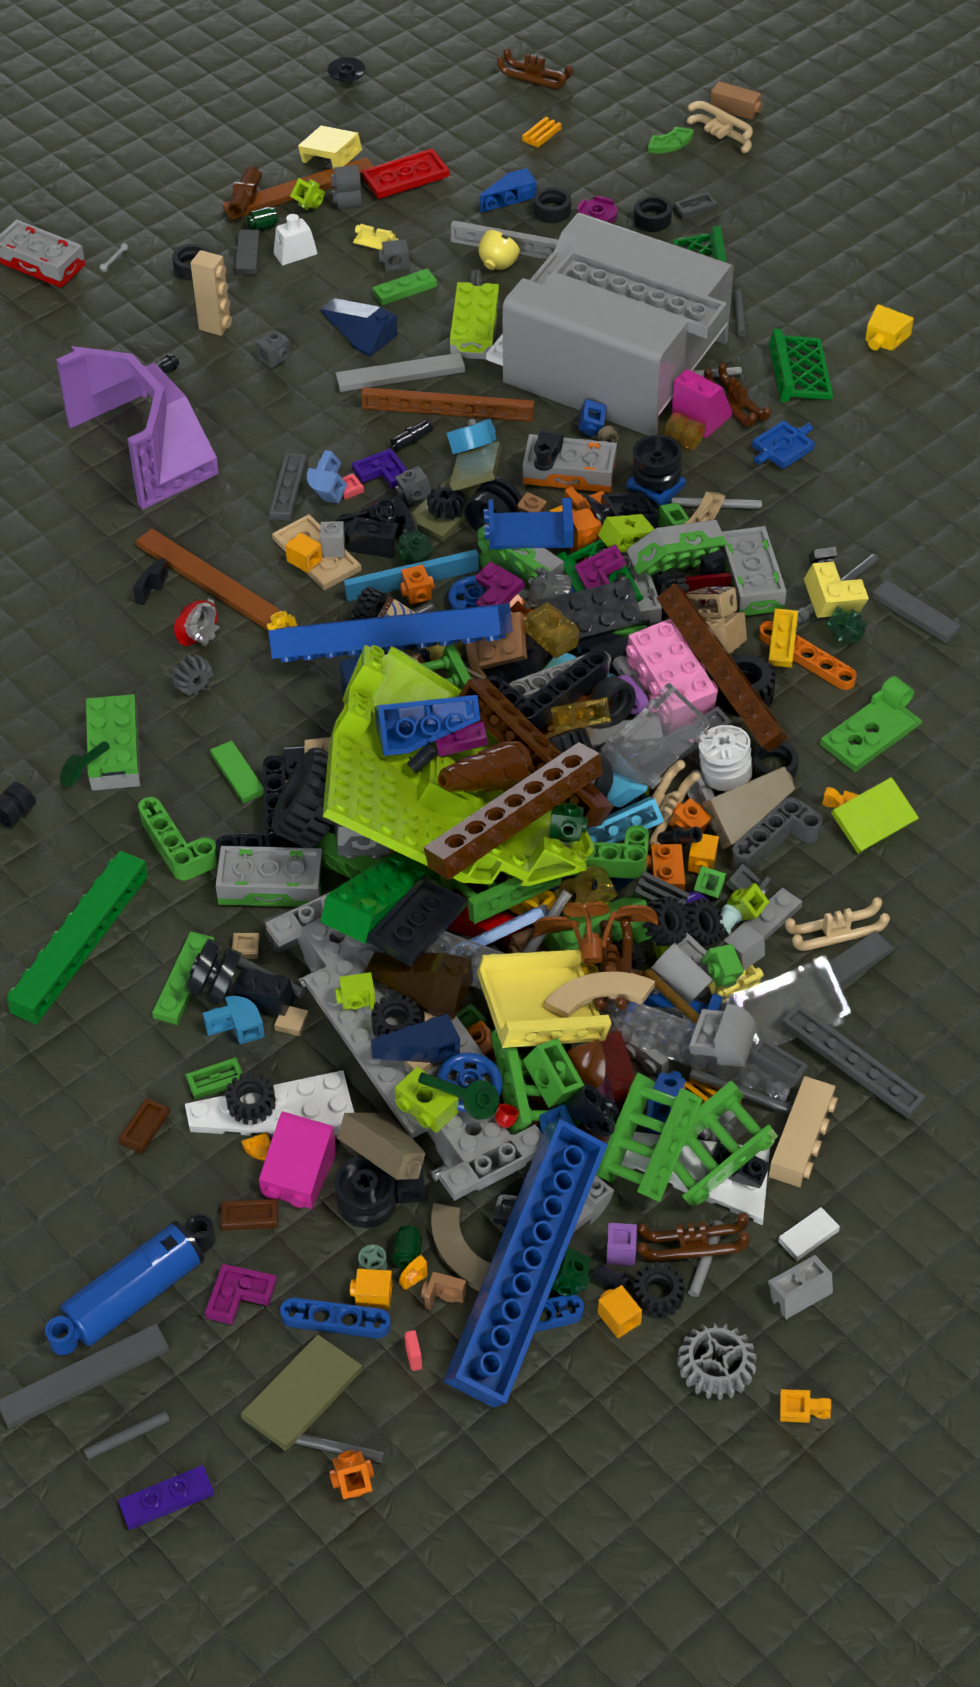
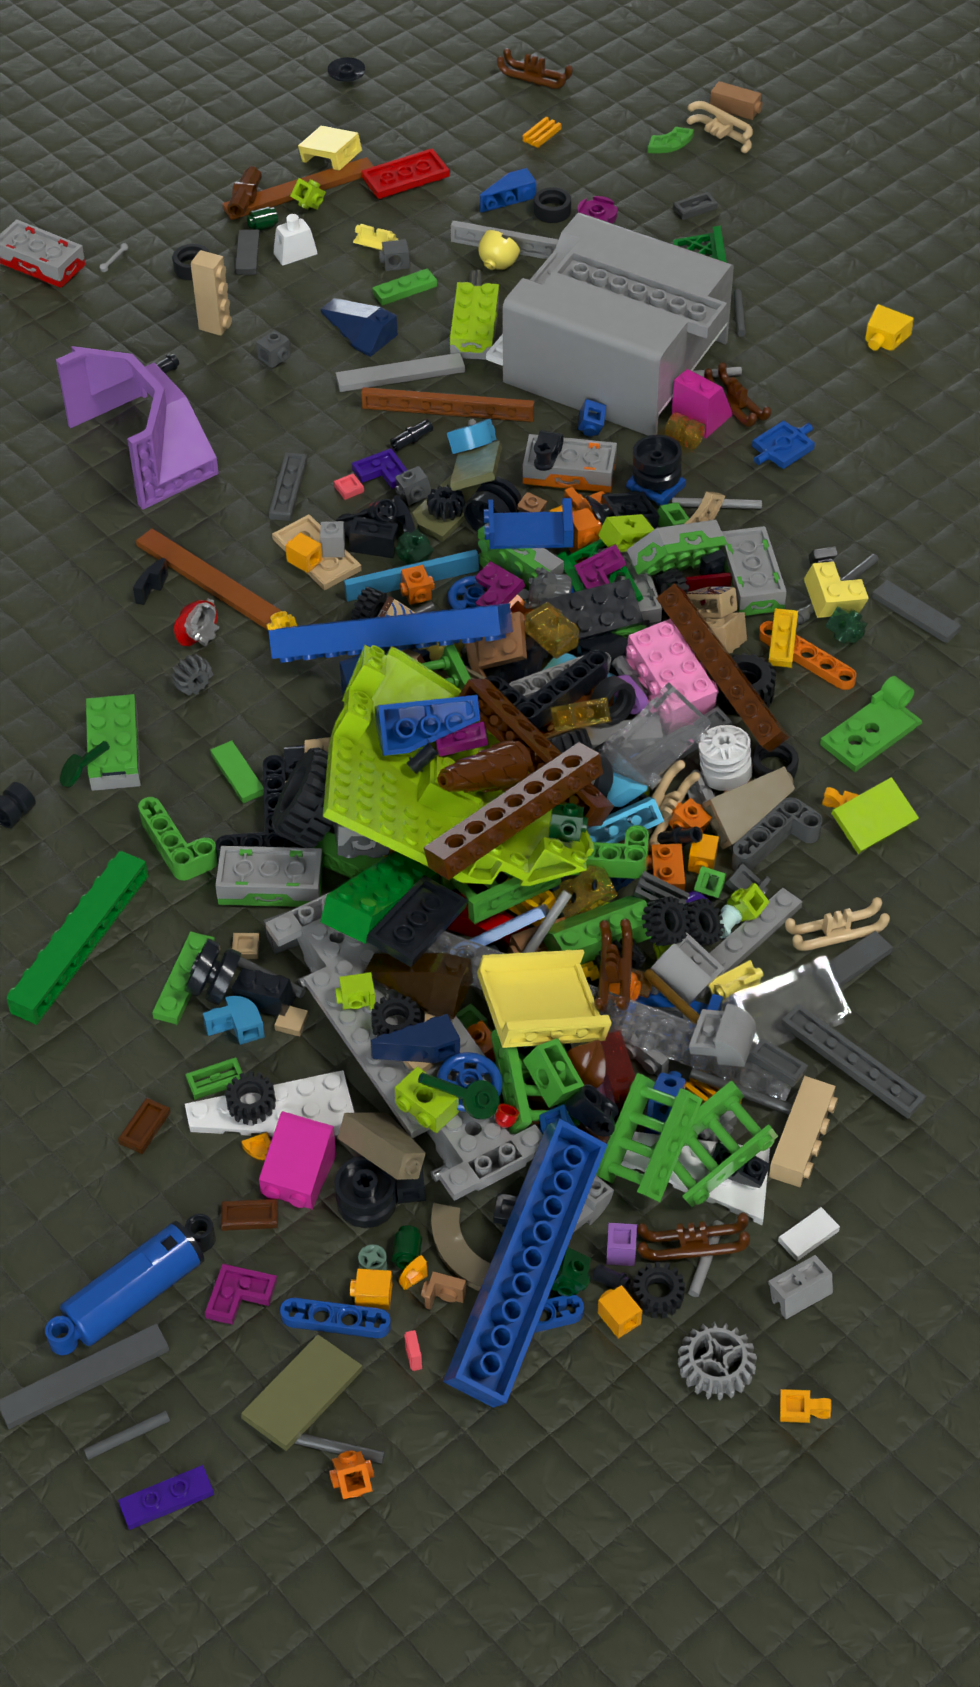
medium blue brick [307,450,347,504] -> none
dark grey brick [330,165,362,209] -> none
dark orange plant [533,902,658,964] -> none
tan tile [544,972,655,1018] -> none
dark tan bush [597,426,619,443] -> none
black tyre [634,195,672,232] -> none
bright green brick [701,944,744,988] -> none
light grey brick [723,924,765,971] -> none
green fence [768,328,833,402] -> none

